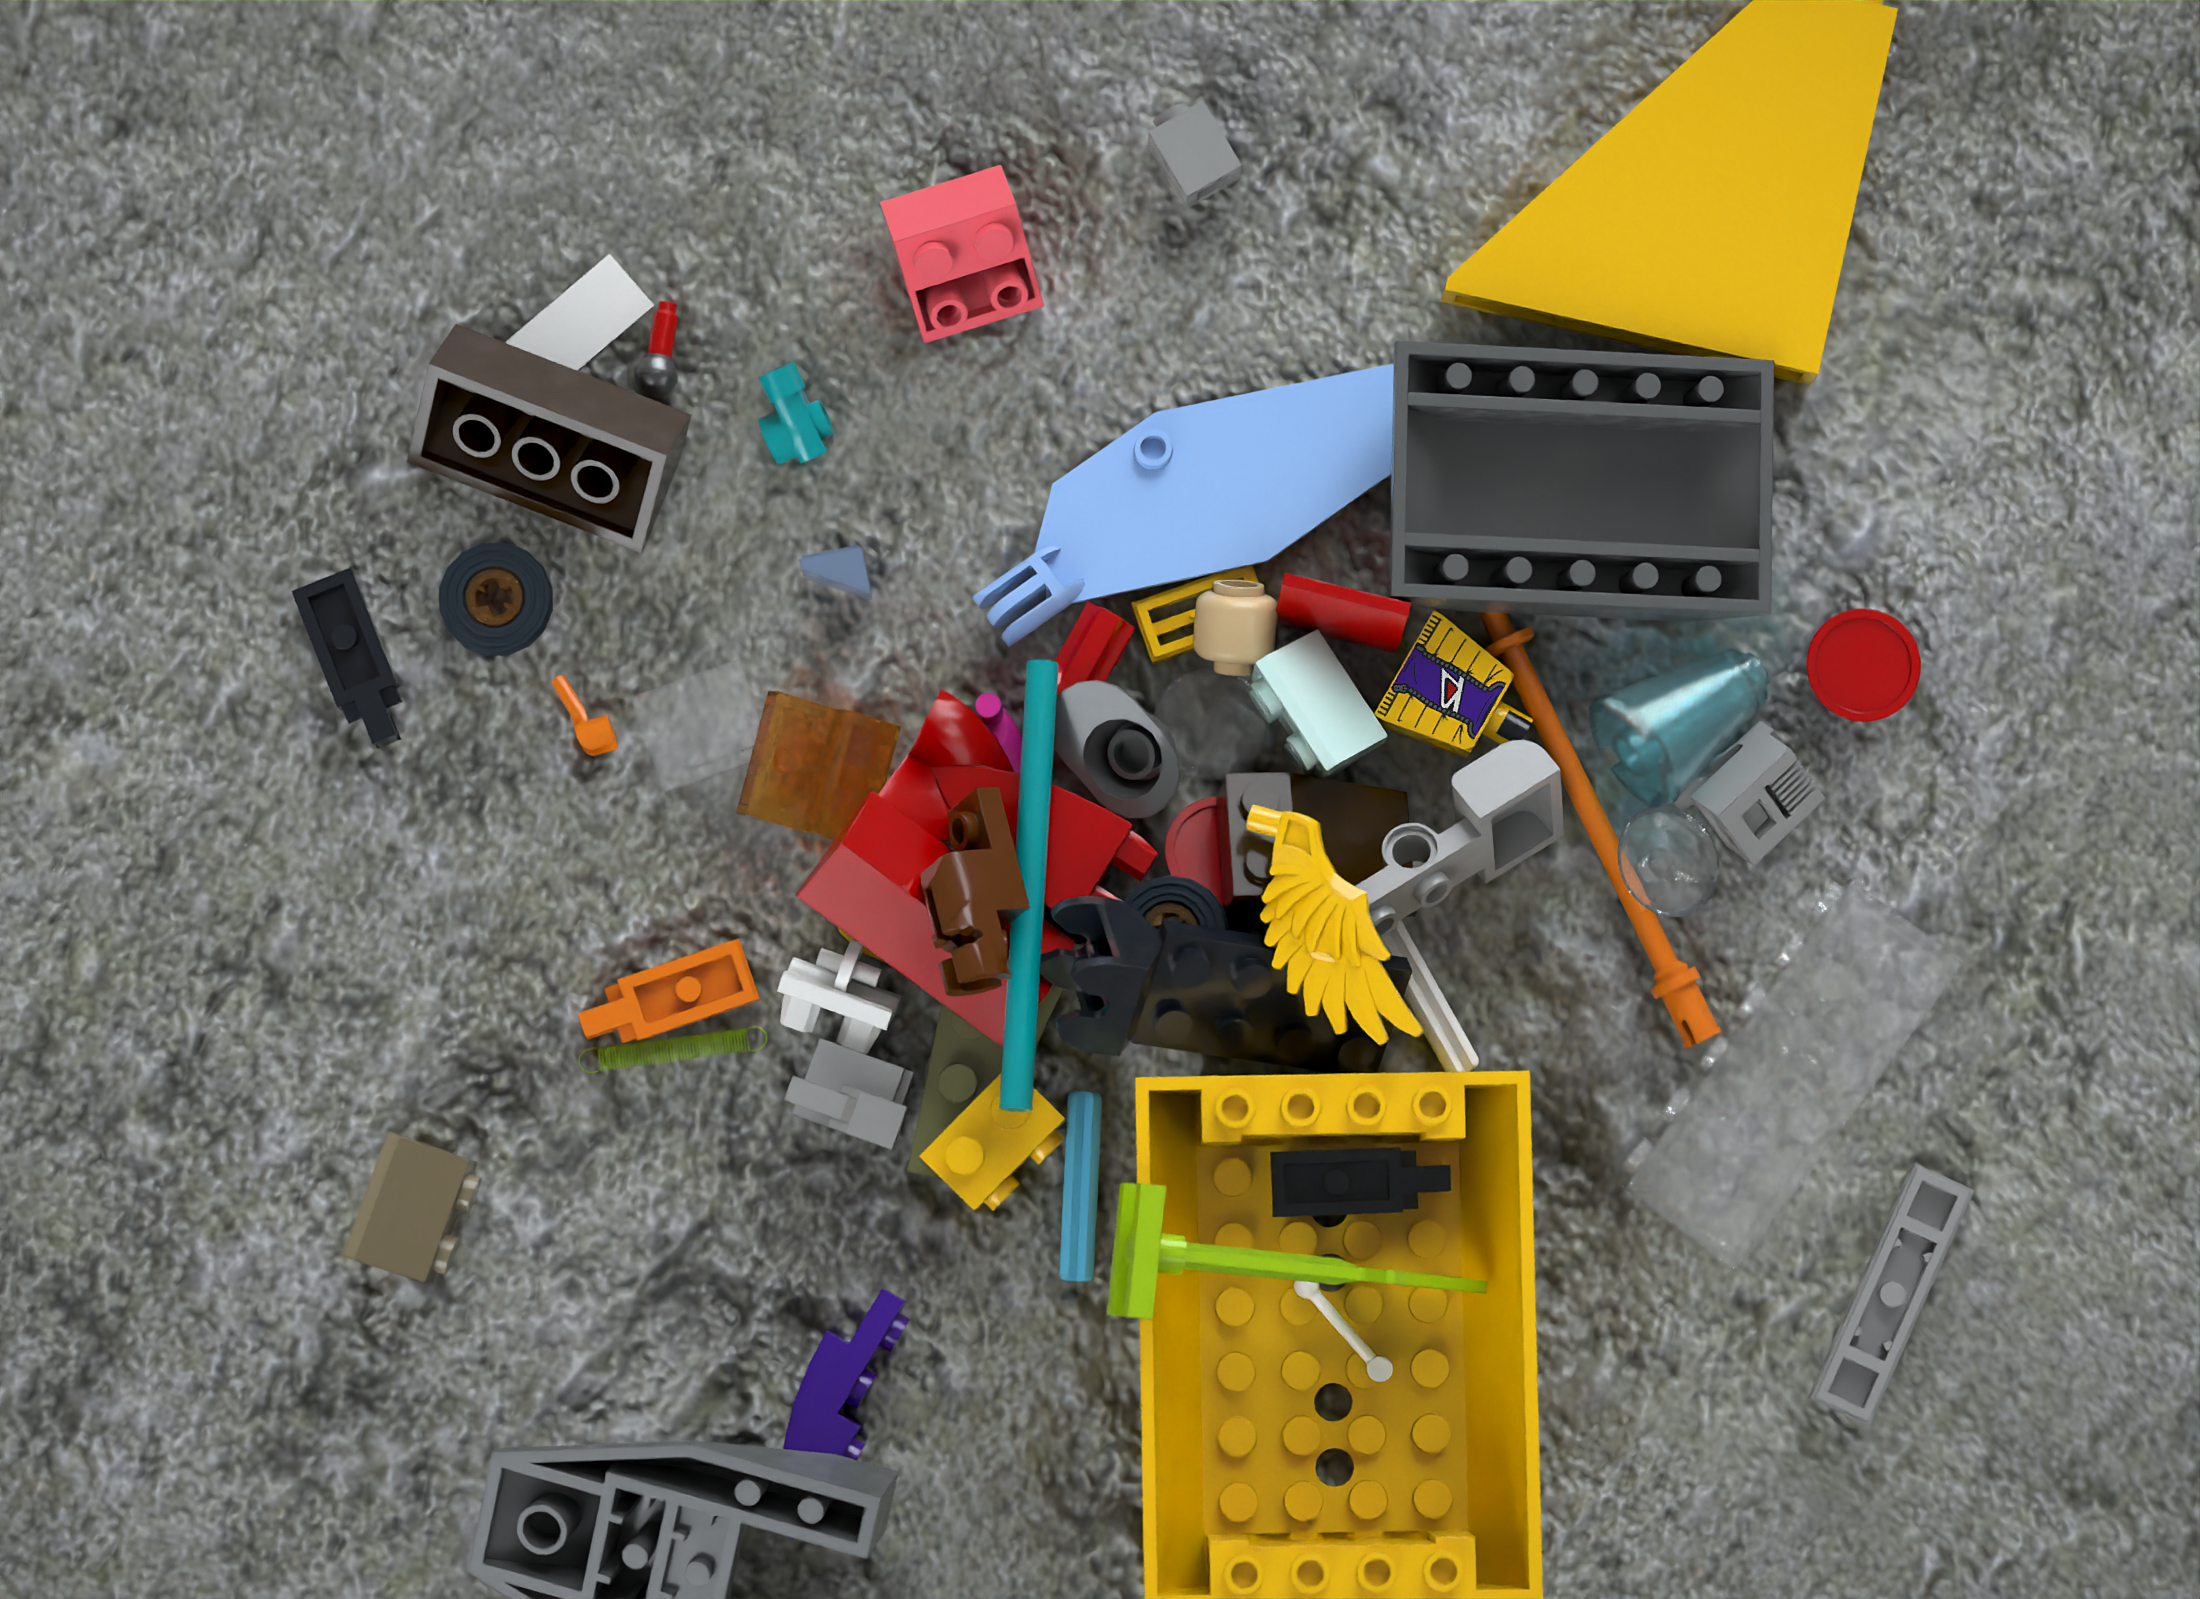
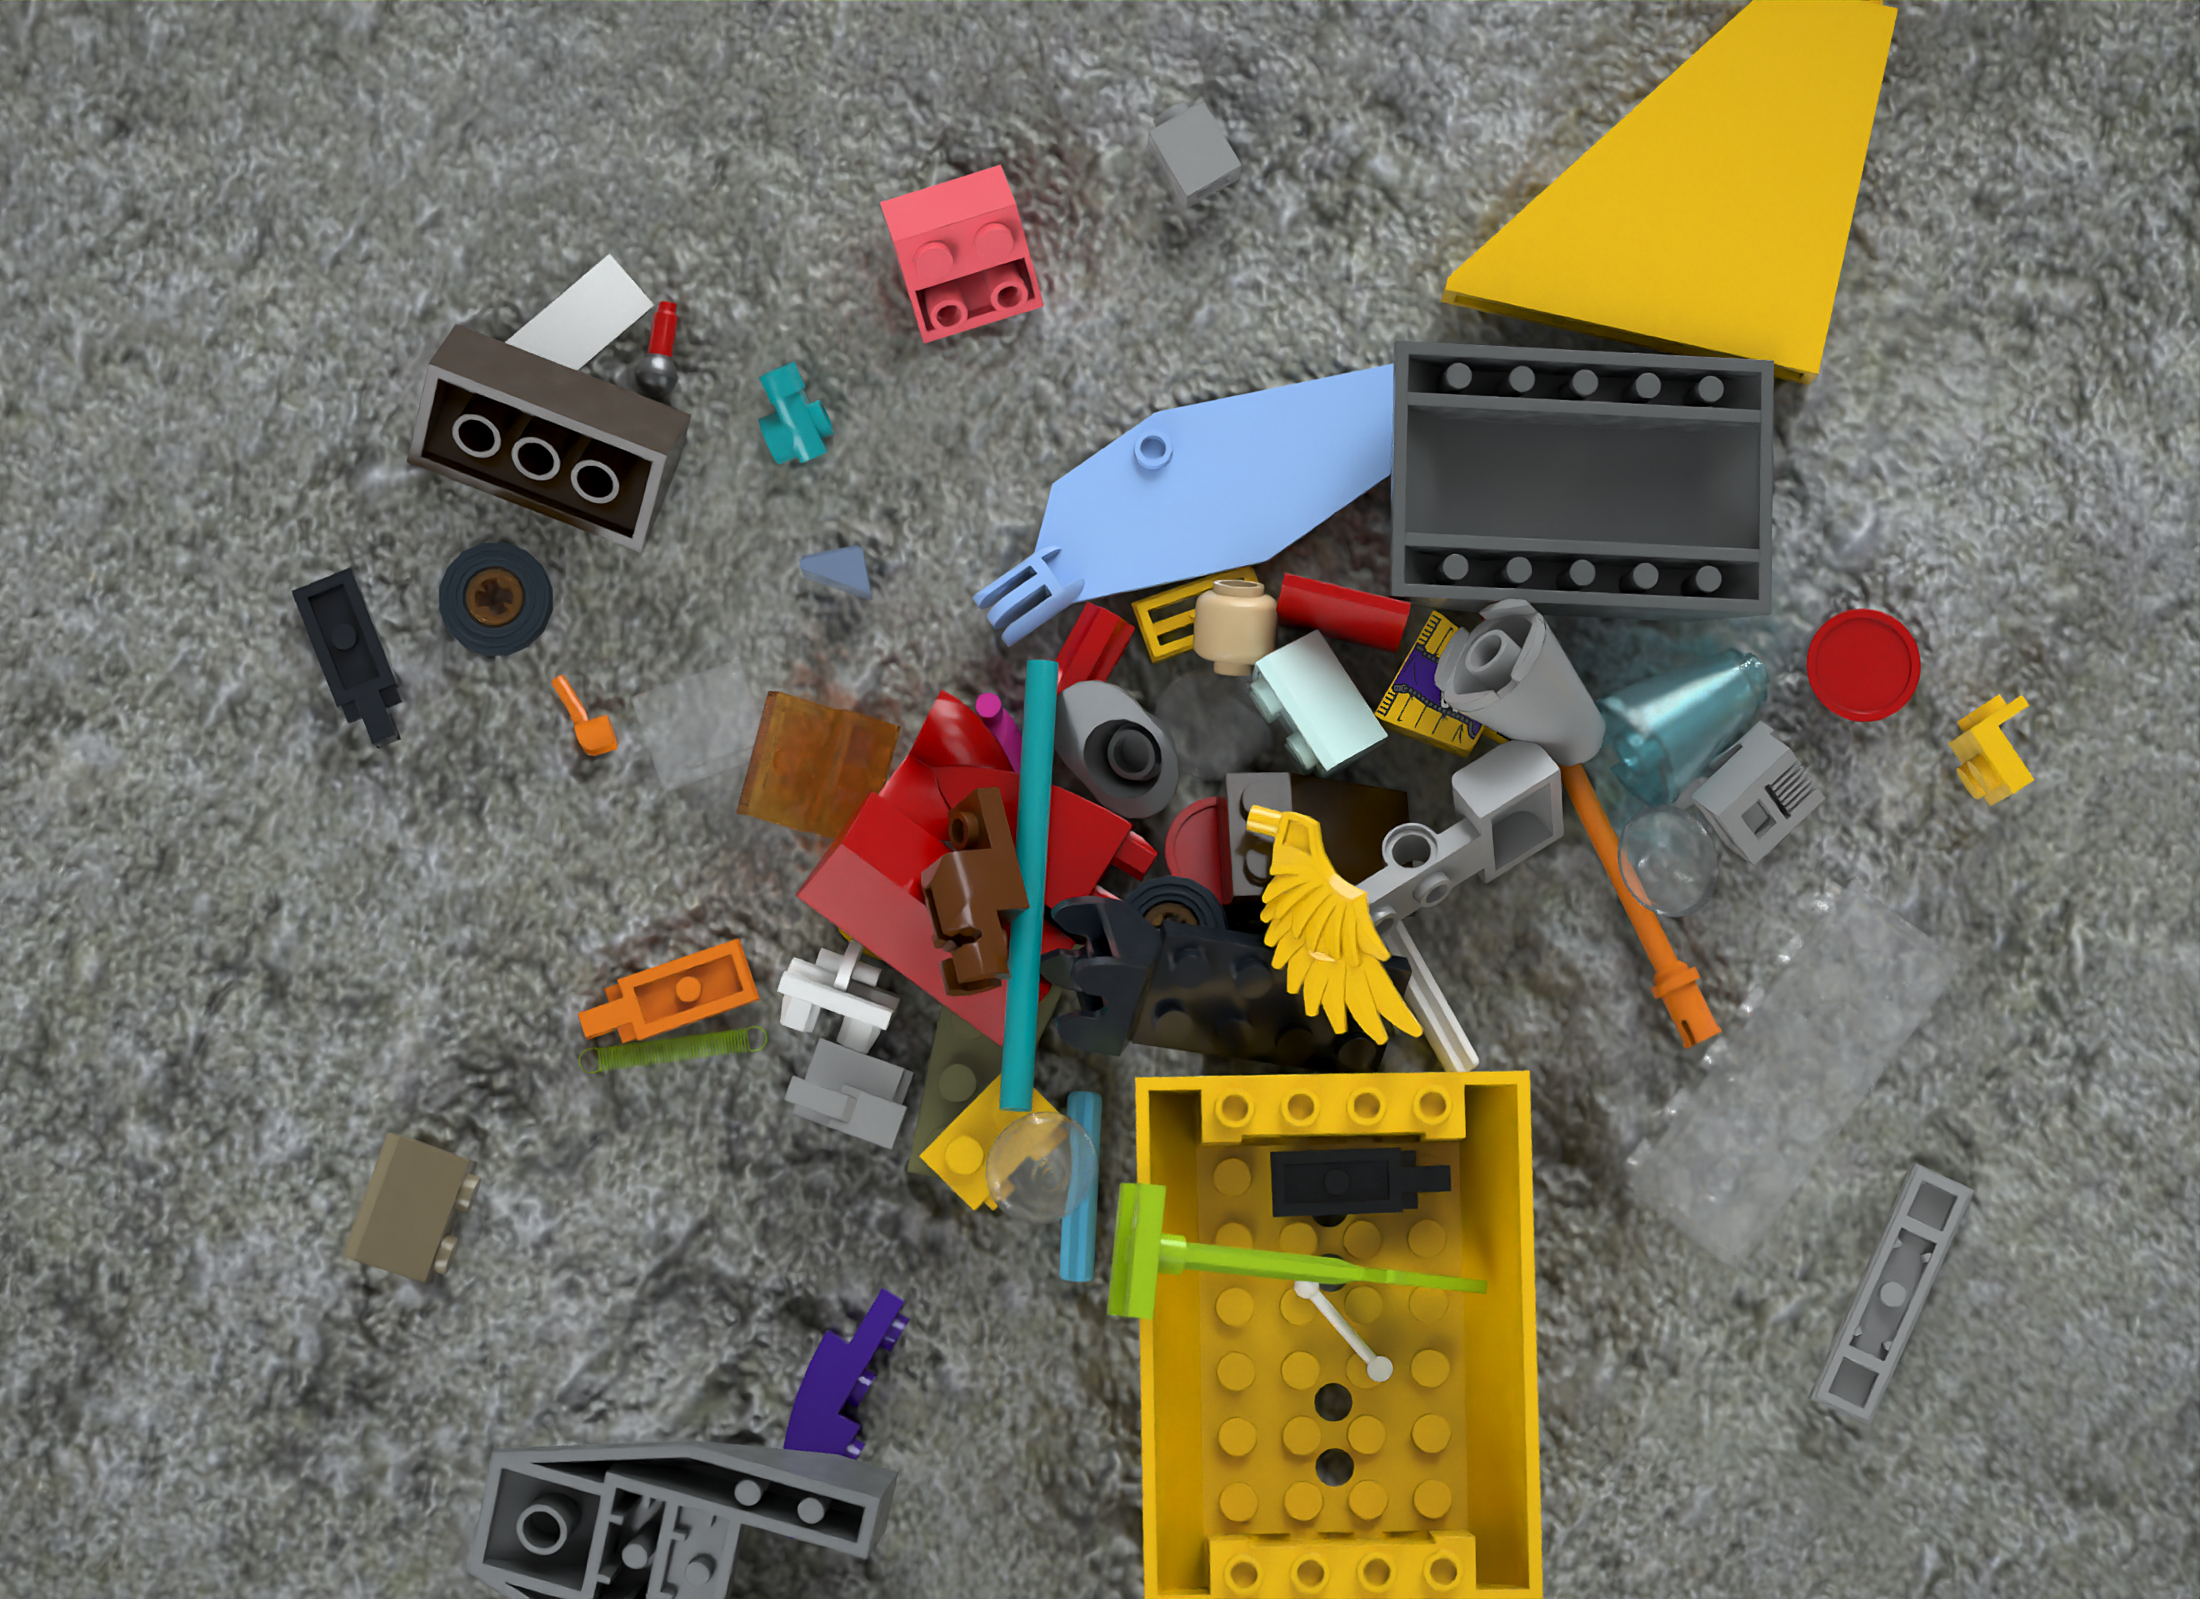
none -> clear piece [986,1112,1098,1224]
none -> light grey cone [1434,598,1606,766]
none -> yellow bracket [1948,694,2034,807]

